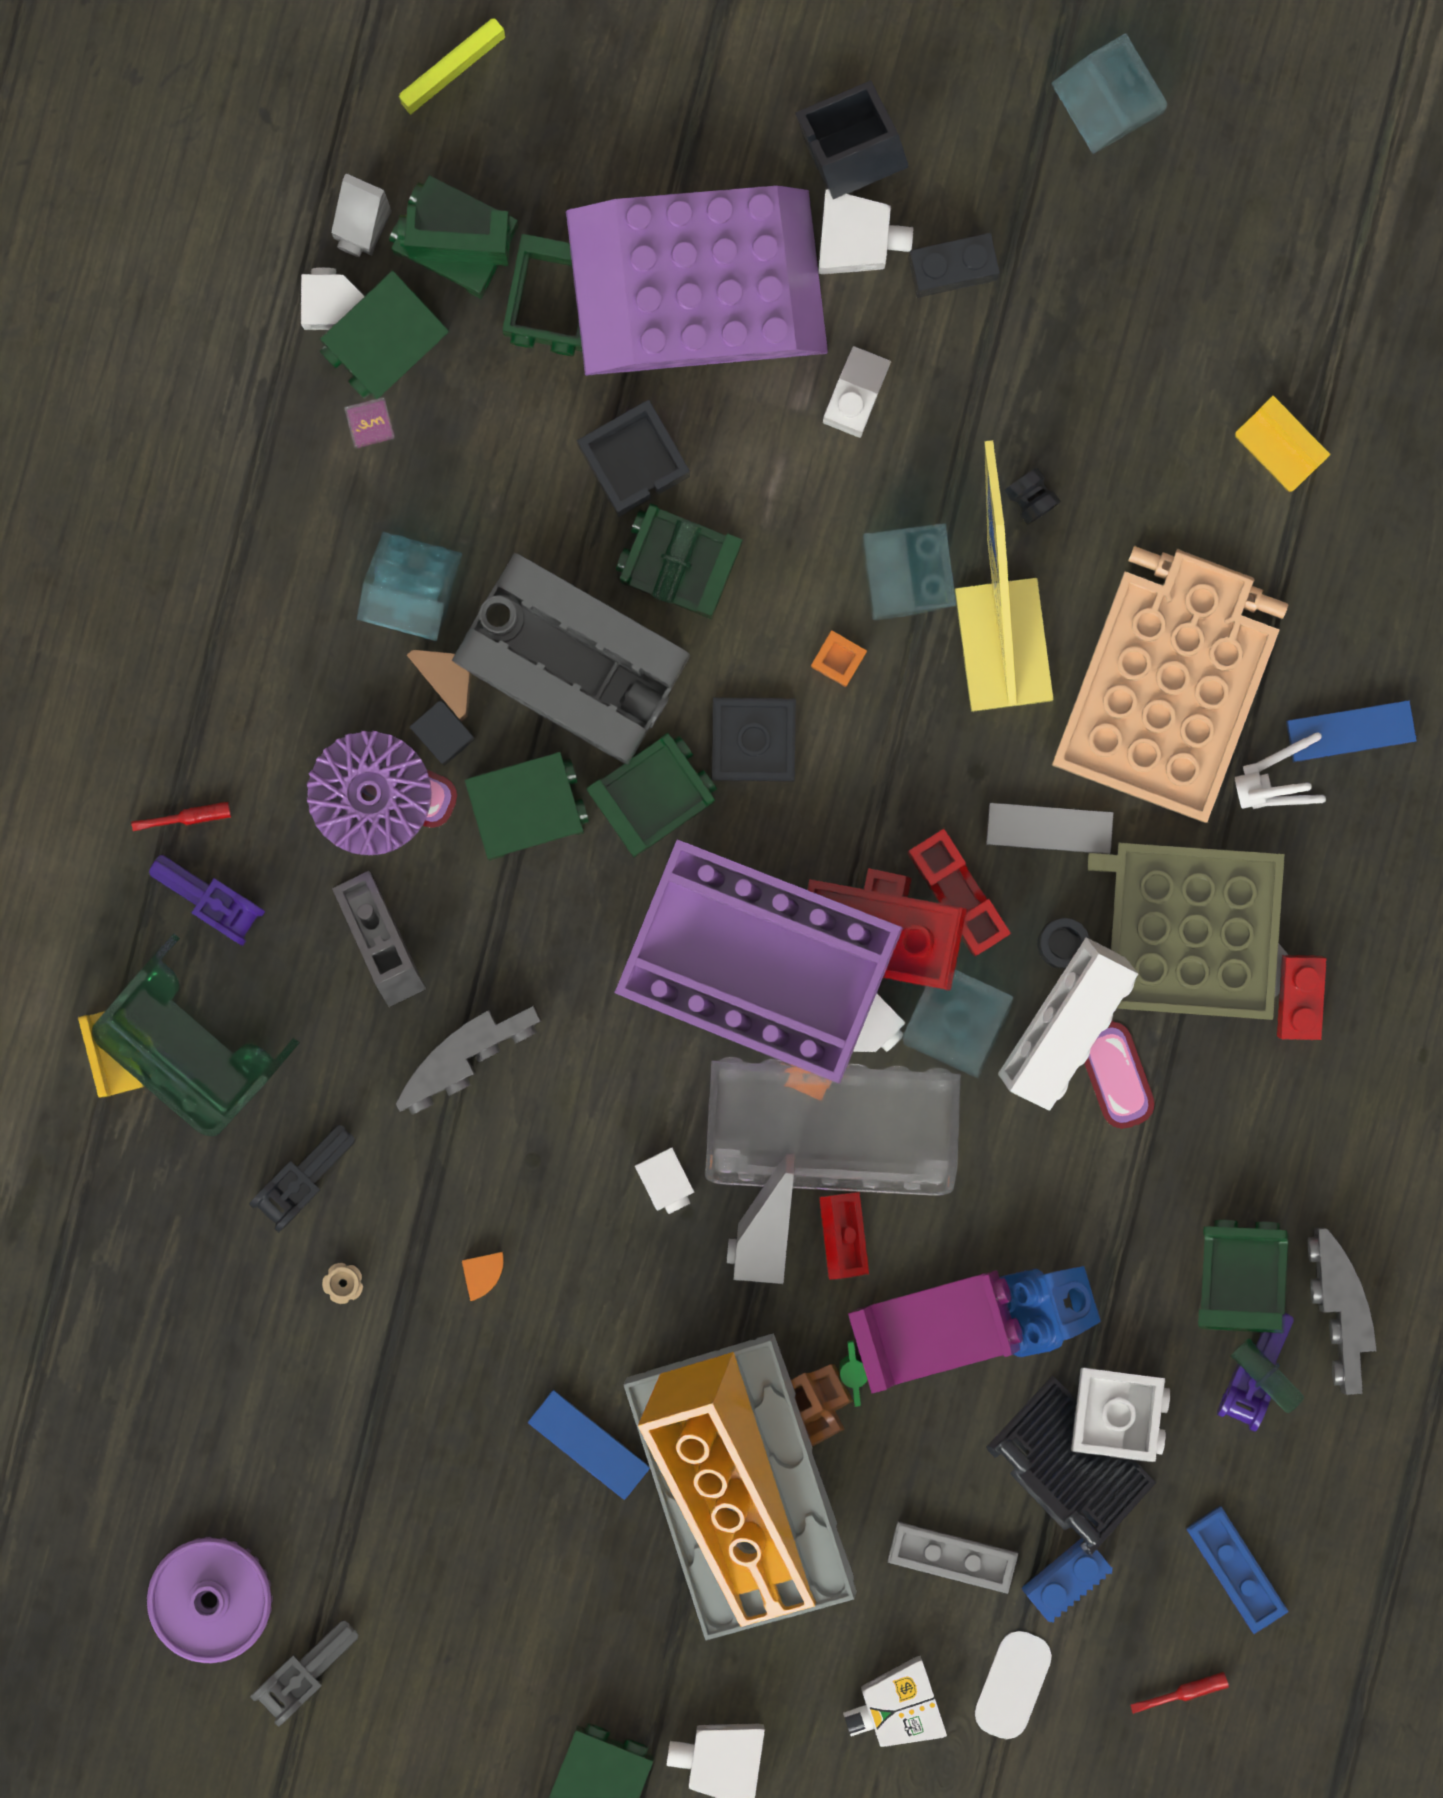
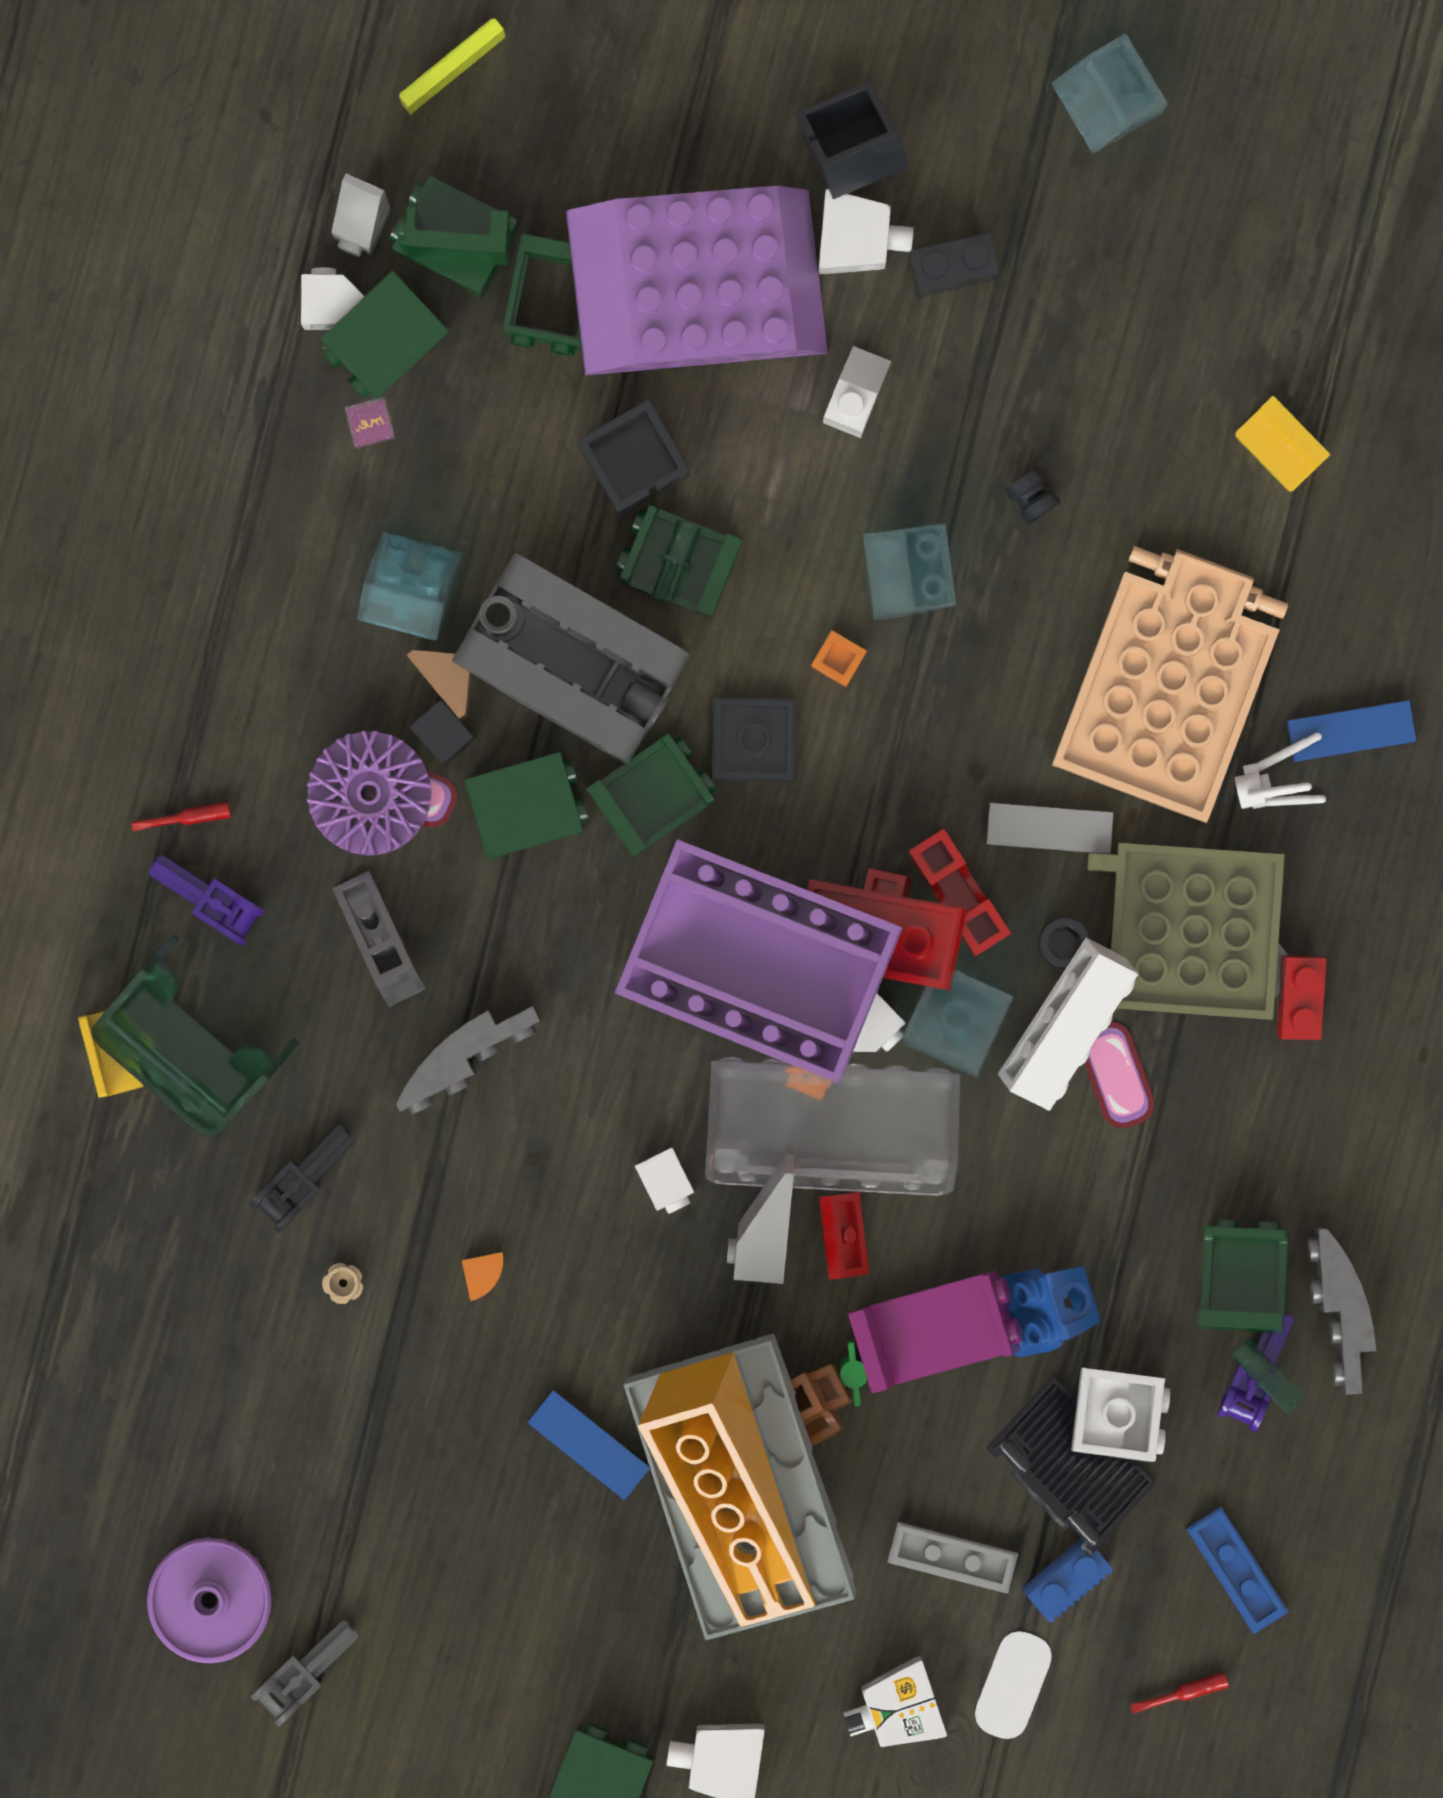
light yellow piece [955,440,1053,712] -> none

